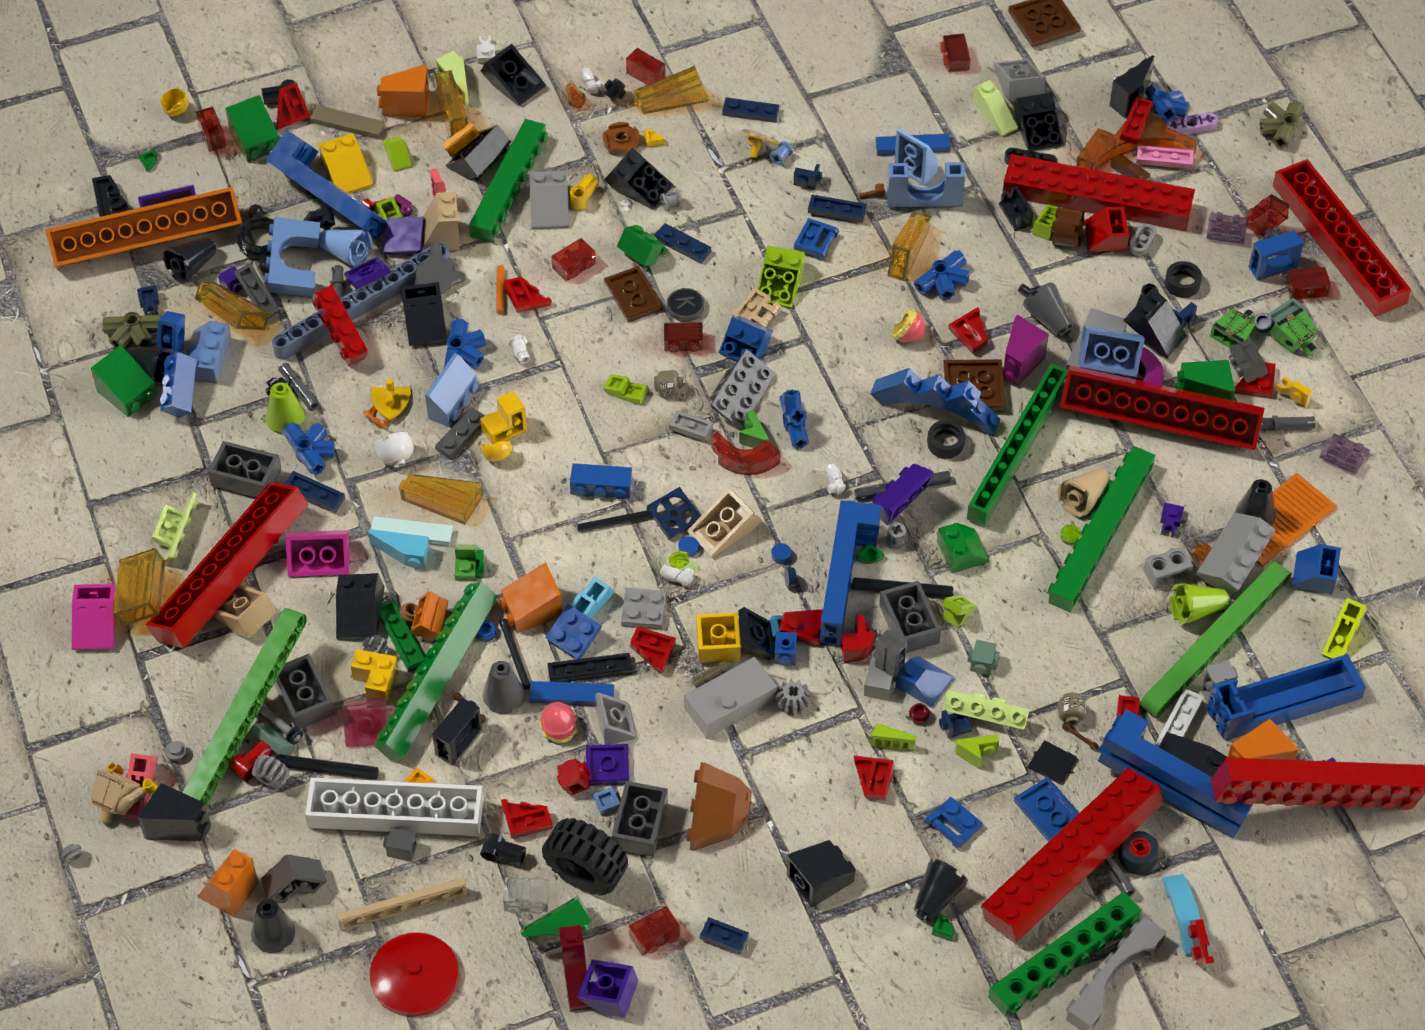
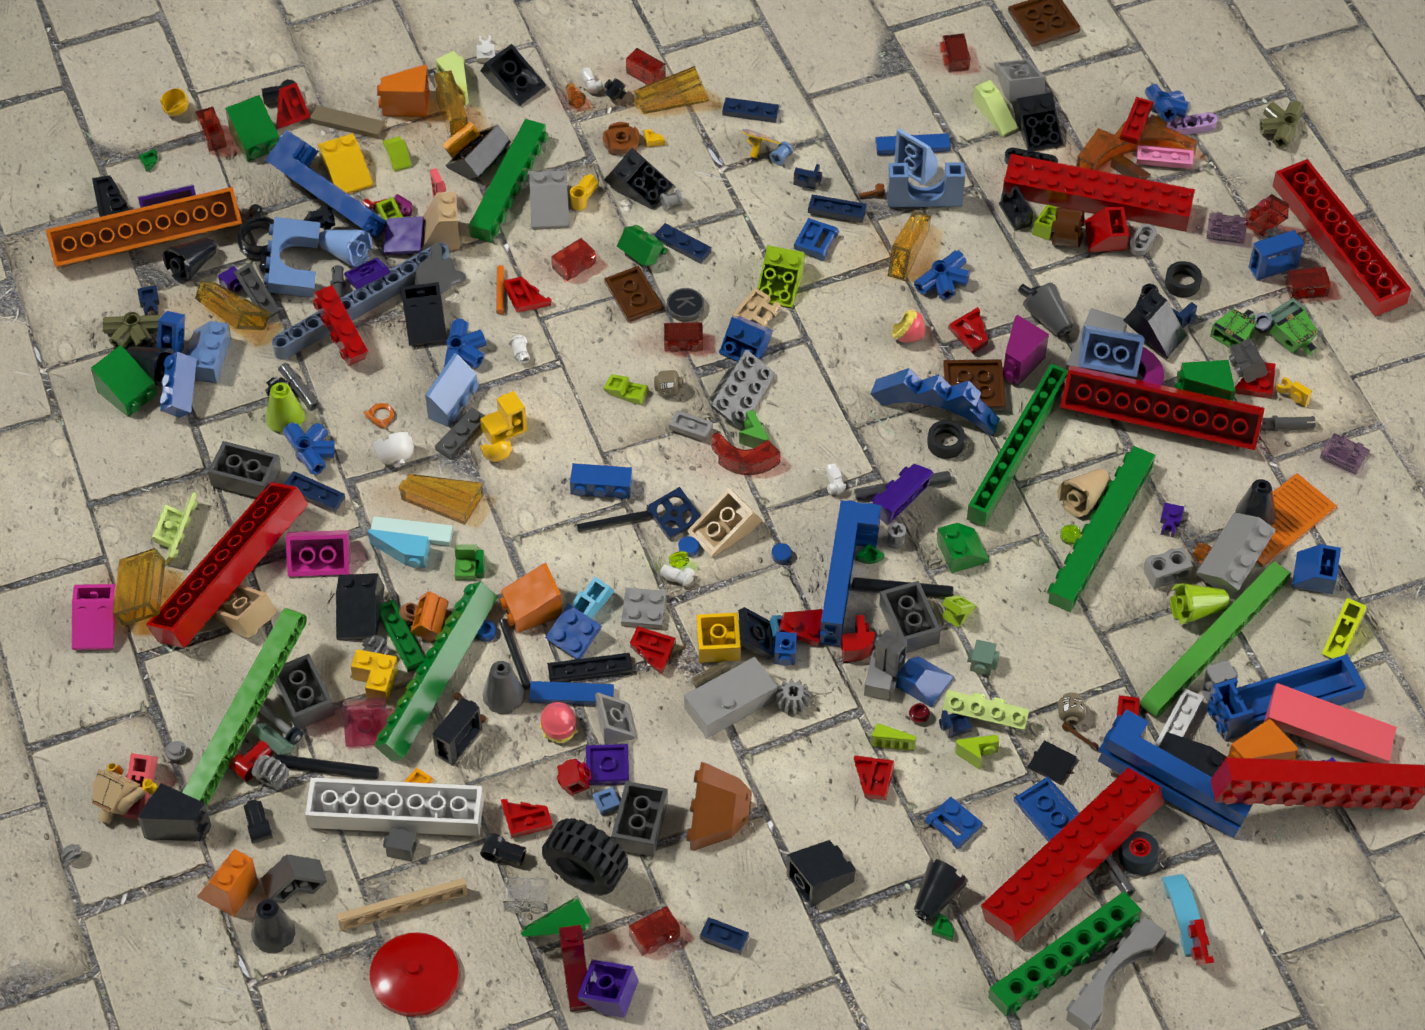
yellow shield [371,379,411,420] -> none
blue piece [779,389,809,449] -> none
dark blue tile [784,567,797,588] -> none
black slope [1109,55,1155,118] -> none
none -> black piece [243,800,273,844]
none -> coral arch [1264,683,1397,763]

